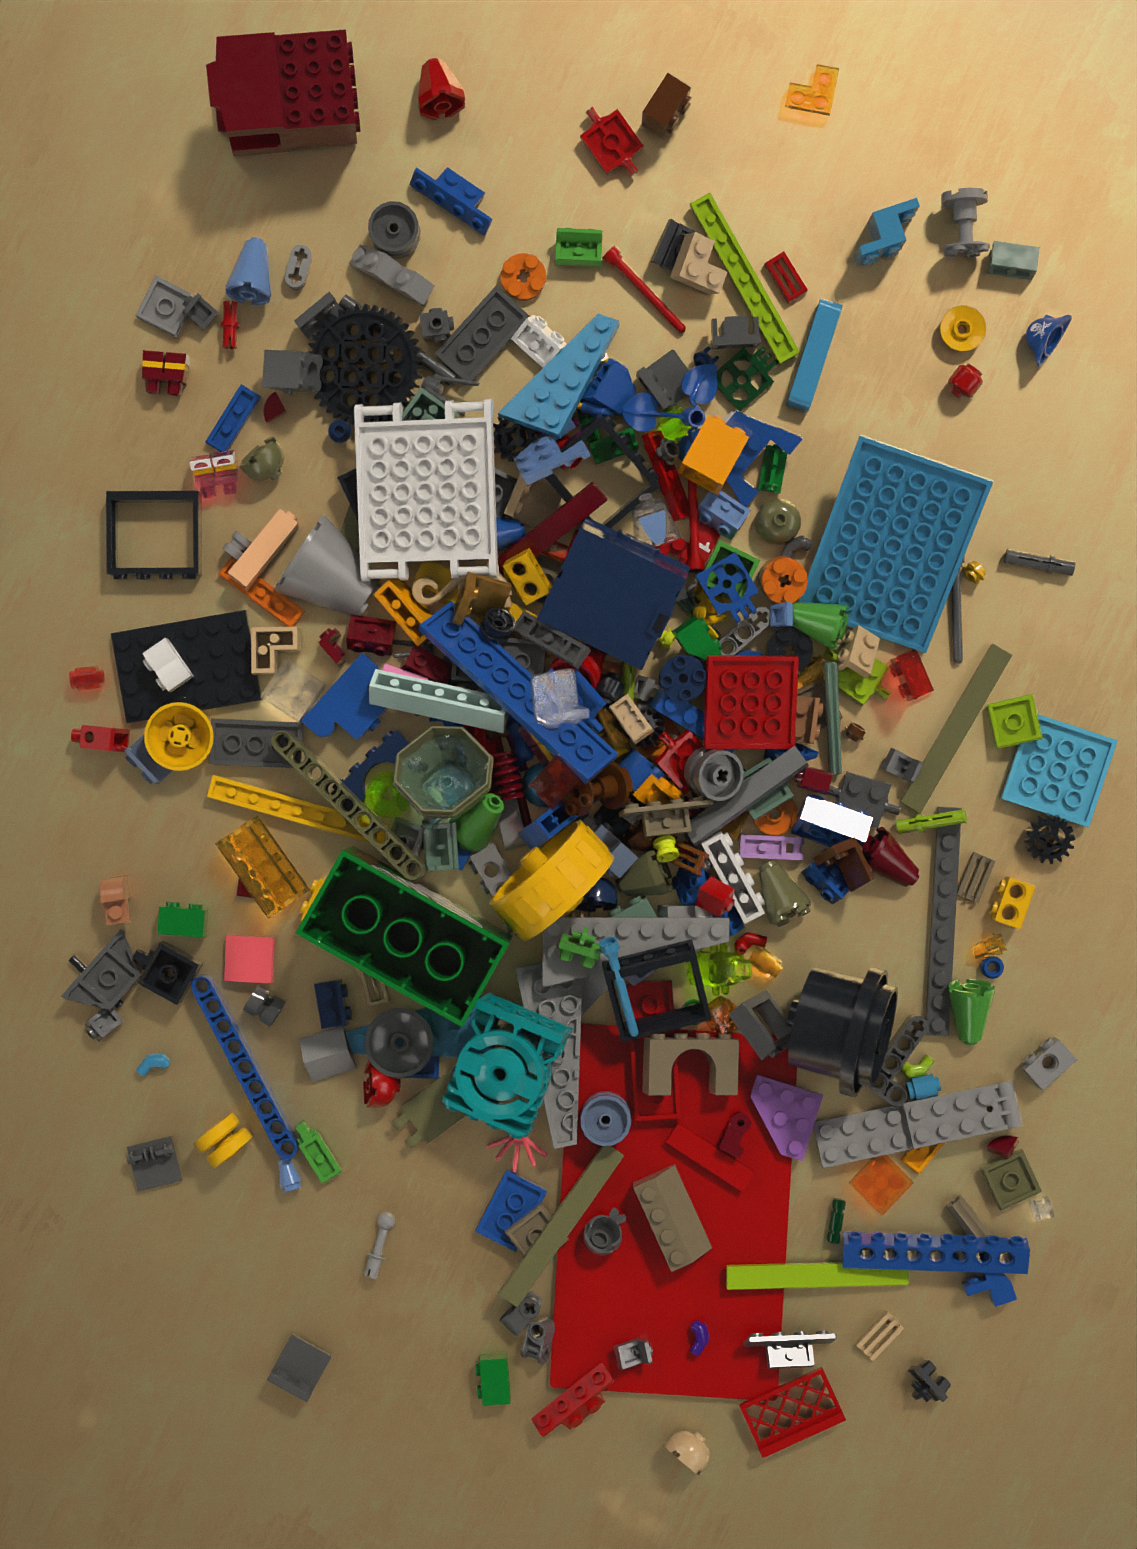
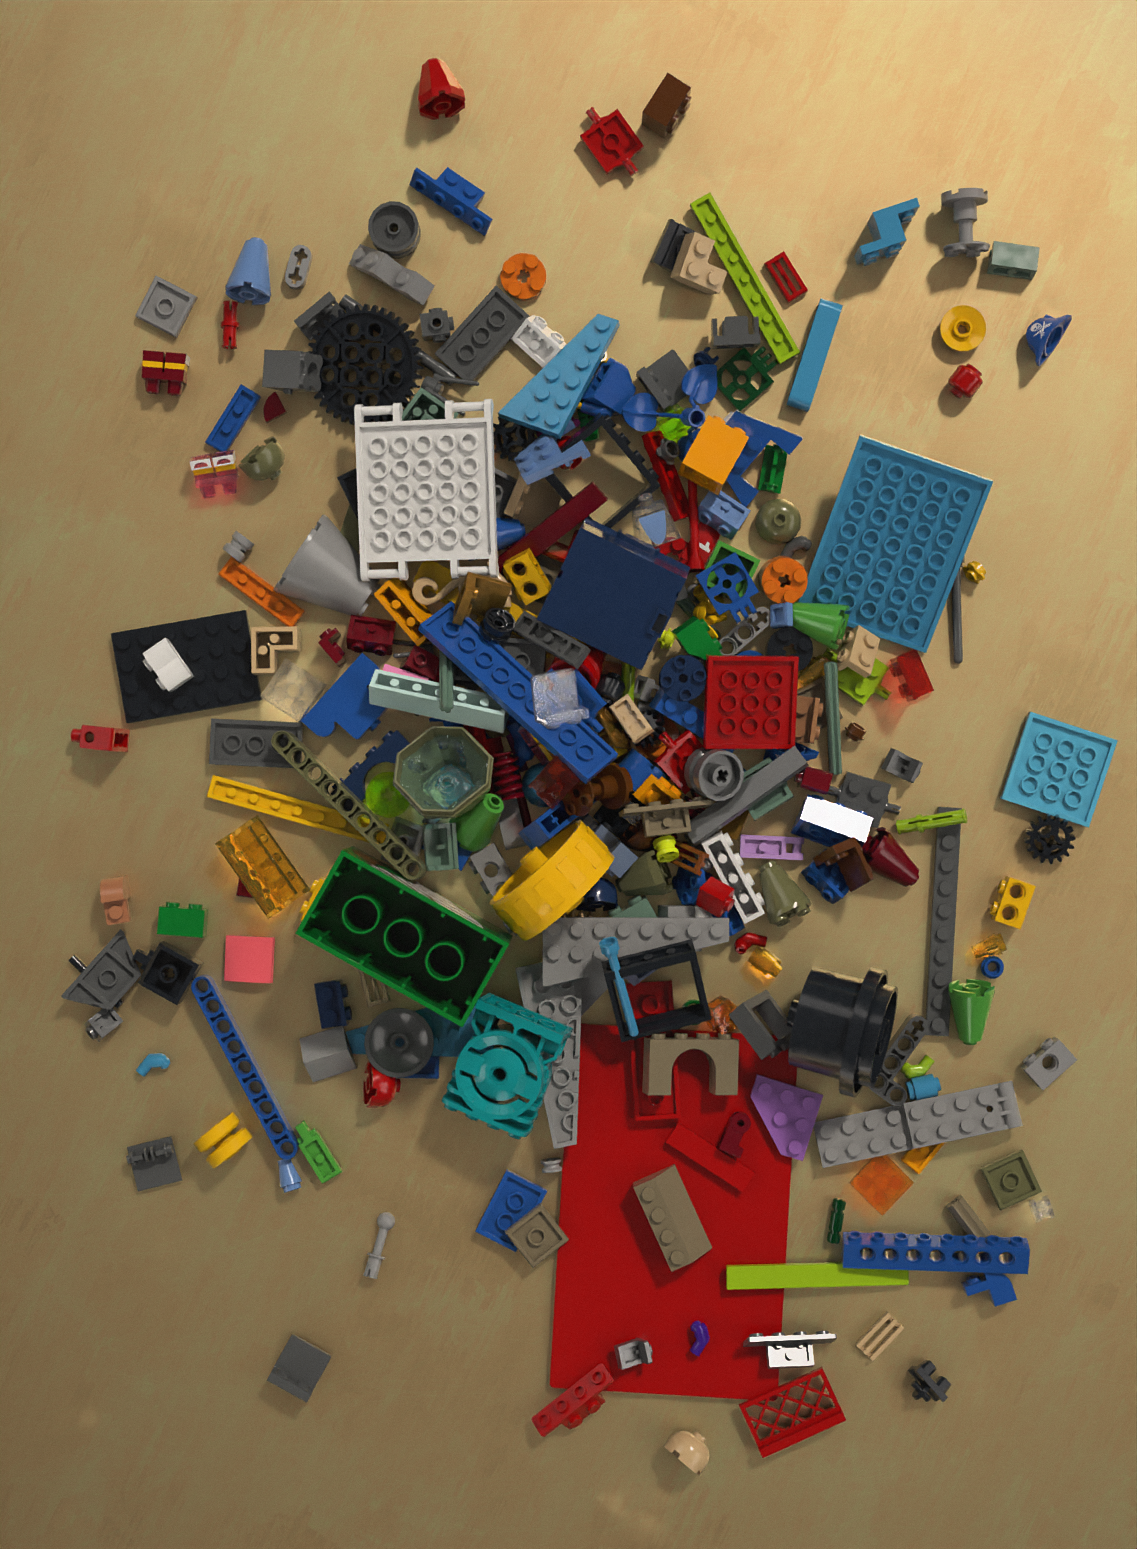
clear red brick [69,665,105,691] -> none
black window [106,491,202,580] -> none
sand blue bracket [124,734,173,784] -> none
yellow piece [144,702,214,771] -> none
dark grey bracket [182,293,219,330] -> none
dark red piece [206,29,361,156] -> none
light nougat brick [228,509,299,591] -> none
dark grey wheel [243,985,286,1027] -> none
dark blue plate [328,420,352,443] -> none
olive tile [391,1066,466,1149] -> none
green brick [475,1353,511,1406] -> none
coral plant [486,1136,548,1173] -> none
olive tile [498,1146,624,1307] -> none
dark grey piece [499,1292,542,1336] -> none
dark grey piece [521,1317,555,1365] -> none
bright green bracket [555,228,603,267] -> none
bright green hips [558,927,601,968] -> none
sand blue wheel [581,1091,631,1146] -> none
dark grey hat [583,1208,626,1255] -> none
green hinge [588,427,639,465] -> none
red piece [602,245,686,333] -> none
clear neon green piece [686,942,752,996] -> none
orange plate [752,799,798,835] -> none
clear yellow plate [785,64,839,116] -> none
olive tile [900,644,1012,813] -> none
dark tan tile [957,852,996,903] -> none
lime tile [987,694,1043,749] -> none
dark red tile [987,1136,1019,1159] -> none
dark grey pin [1004,549,1075,576] -> none
none -> sand green axle [439,650,454,713]
none -> light grey bush [541,1158,562,1173]

